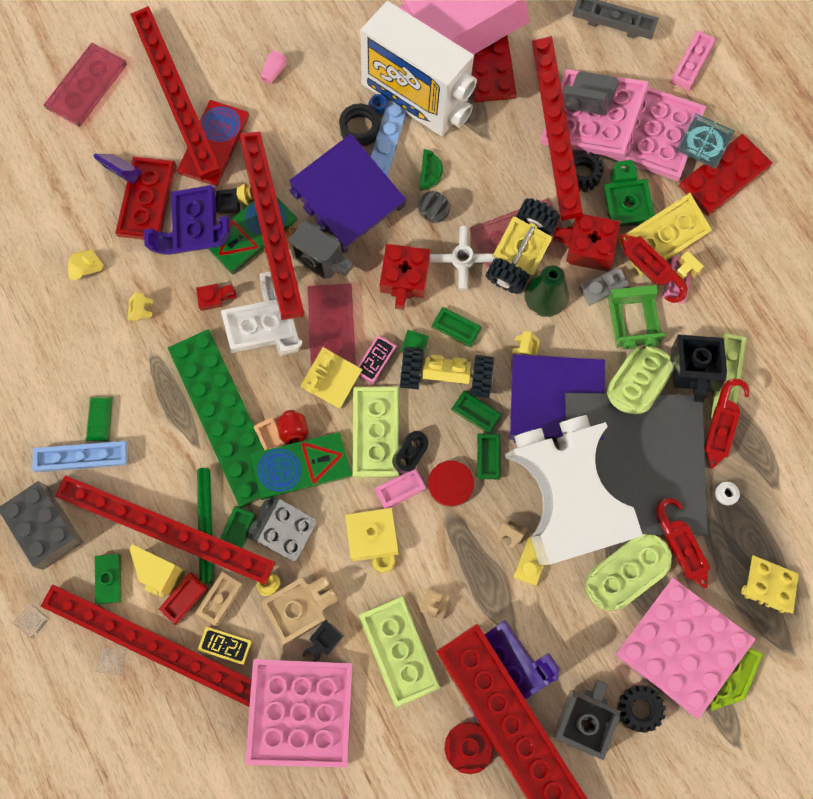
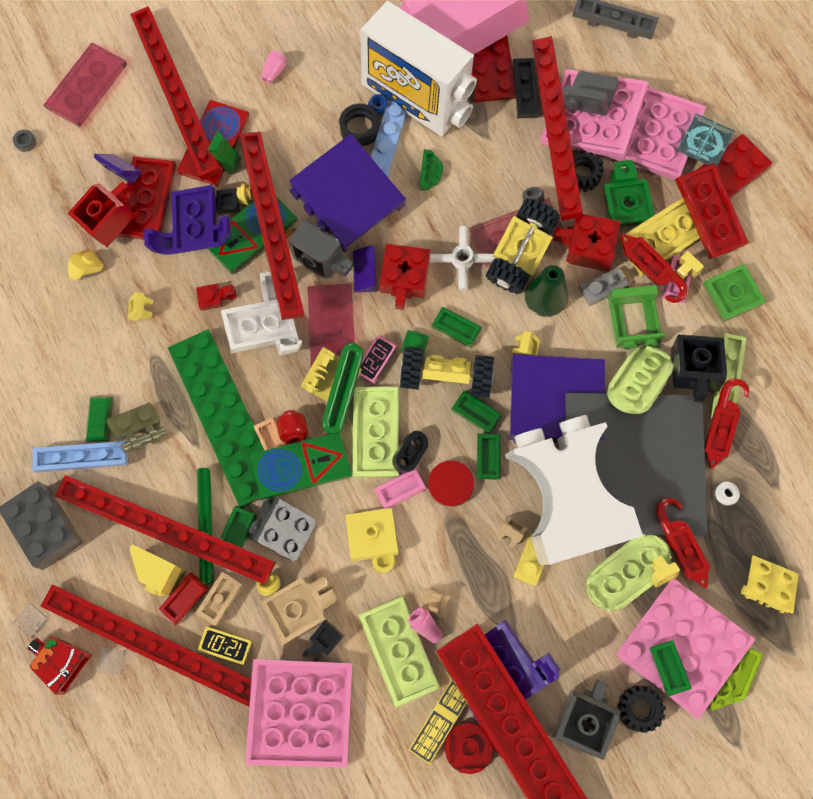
green plate [95,554,121,605] -> none
dark grey piece [418,191,450,223] -> none
bright pink tile [670,31,716,91] -> none
none -> dark grey tile [13,130,36,152]
none -> red torso [27,637,92,695]
none -> red hinge [67,181,136,248]
none -> olive plate [107,402,167,453]
none -> green tile [208,131,241,175]
none -> green piece [321,343,363,434]
none -> dark purple slope [353,246,376,293]
none -> bright pink cone [408,608,443,643]
none -> tile [409,680,467,764]
none -> black plate [513,58,539,119]
none -> dark grey tile [522,187,545,203]
none -> green tile [649,640,692,697]
none -> light yellow tile [651,556,680,588]
none -> red tile [675,163,749,260]
none -> bright green plate [703,264,766,322]

